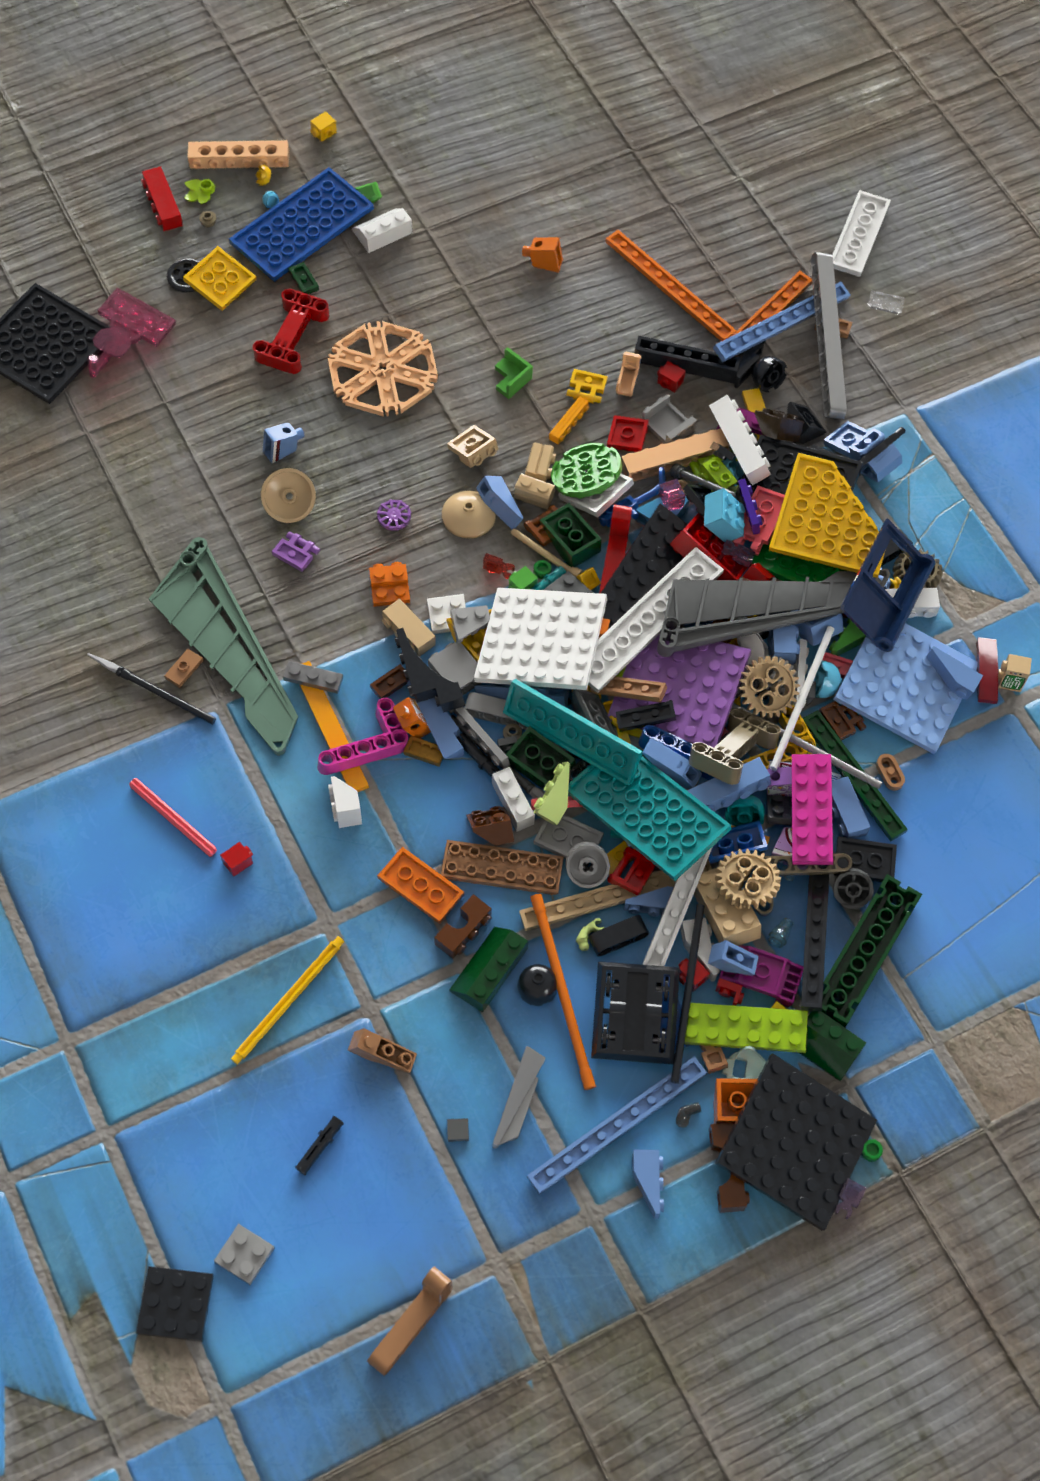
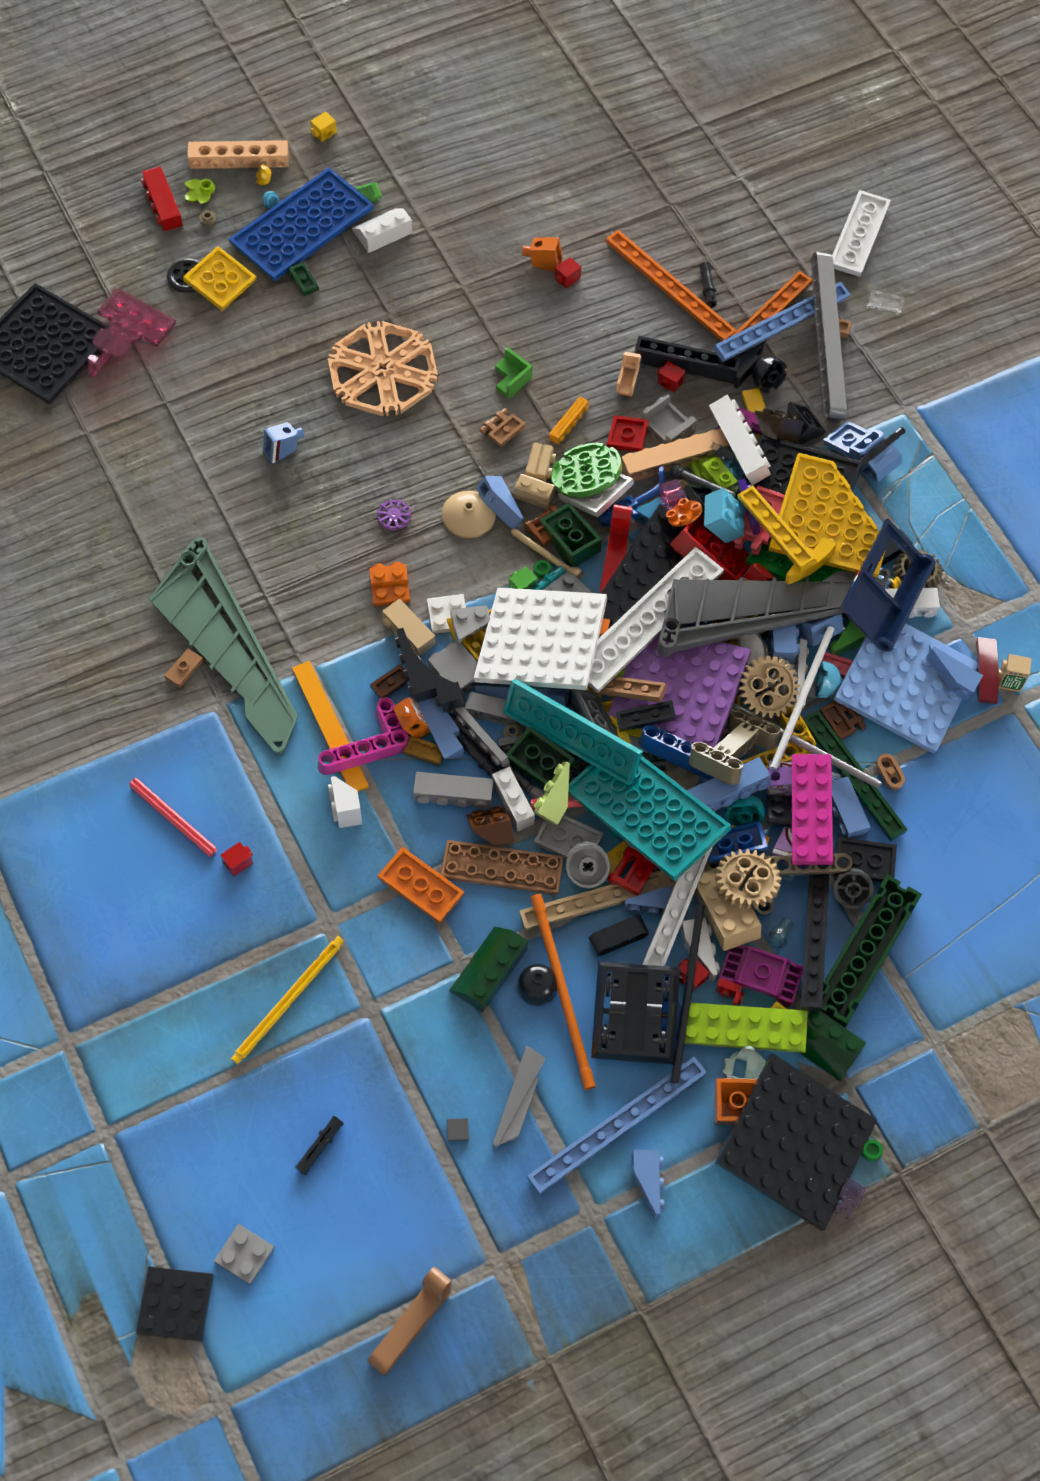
black piece [87,653,216,725] -> none
red beam [253,289,329,374] -> none
tan dish [261,468,316,523] -> none
medium lavender plate [272,531,320,572] -> none
flat silver plate [283,661,343,694] -> none
medium nougat slope [347,1028,417,1073] -> none
reddish brown arch [434,894,492,959] -> none
tan plate [447,425,499,468] -> none
clear red plate [483,553,515,579] -> none
yellow plate [566,369,608,404] -> none
yellow plate [576,567,601,590] -> none
yellowish green piece [576,918,604,951] -> none
medium blue slope [642,738,702,789] -> none
clear smoke arm [676,1102,701,1128] -> none
medium nougat plate [700,1045,728,1074] -> none
medium blue slope [708,940,759,976] -> none
reddish brown arch [708,1122,750,1213] -> none
clear purple plate [721,540,755,567] -> none
none -> light grey brick [413,772,493,809]
none -> medium nougat plate [479,408,526,448]
none -> red brick [554,257,582,288]
none -> orange dish [666,498,702,526]
none -> black pin [699,262,717,308]
none -> yellow tile [737,485,817,572]
none -> yellow slope [785,537,836,584]

